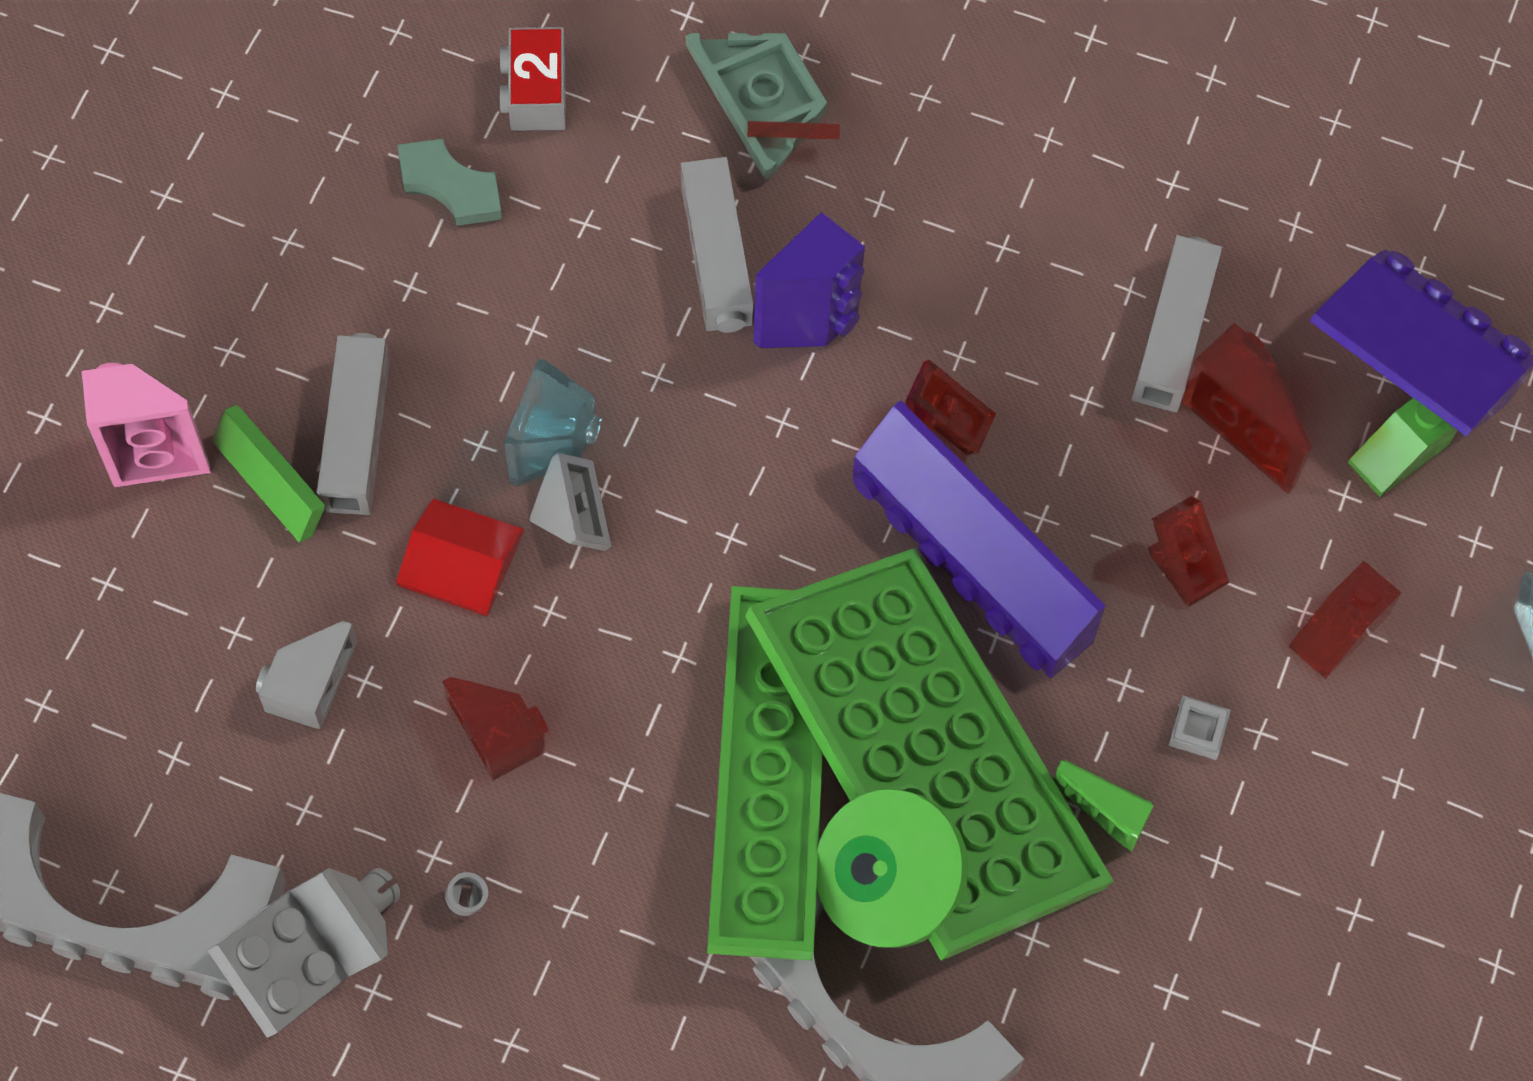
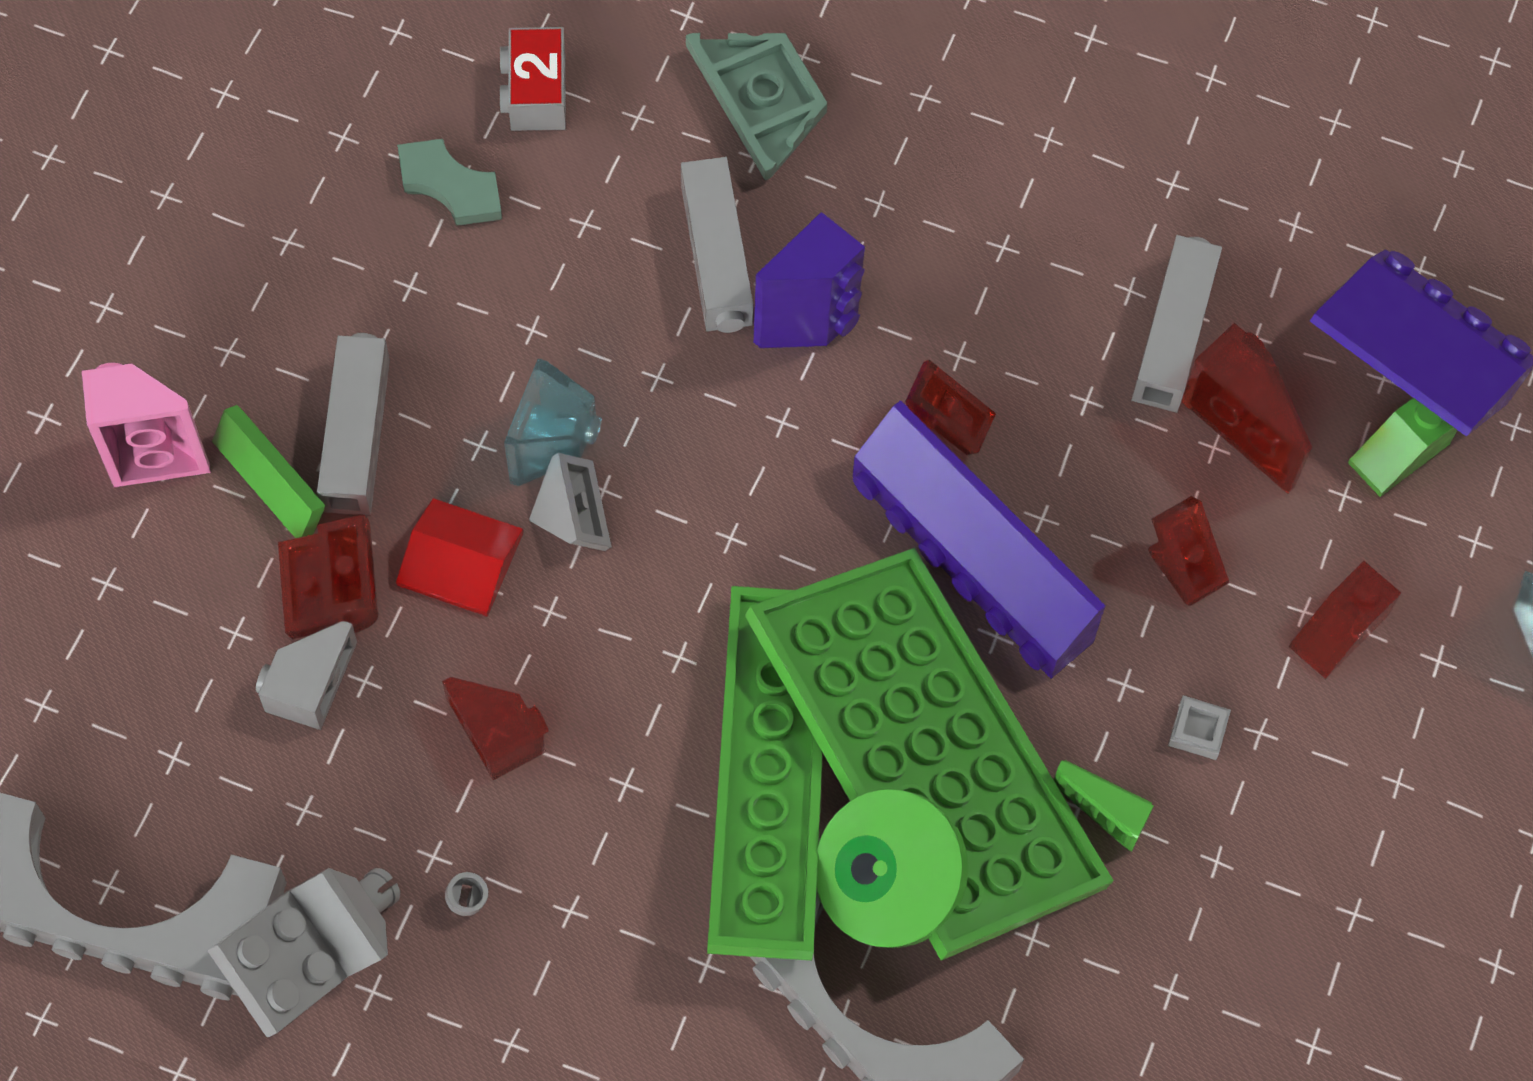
clear red piece [747,121,840,140] -> none
none -> clear red brick [278,514,379,639]

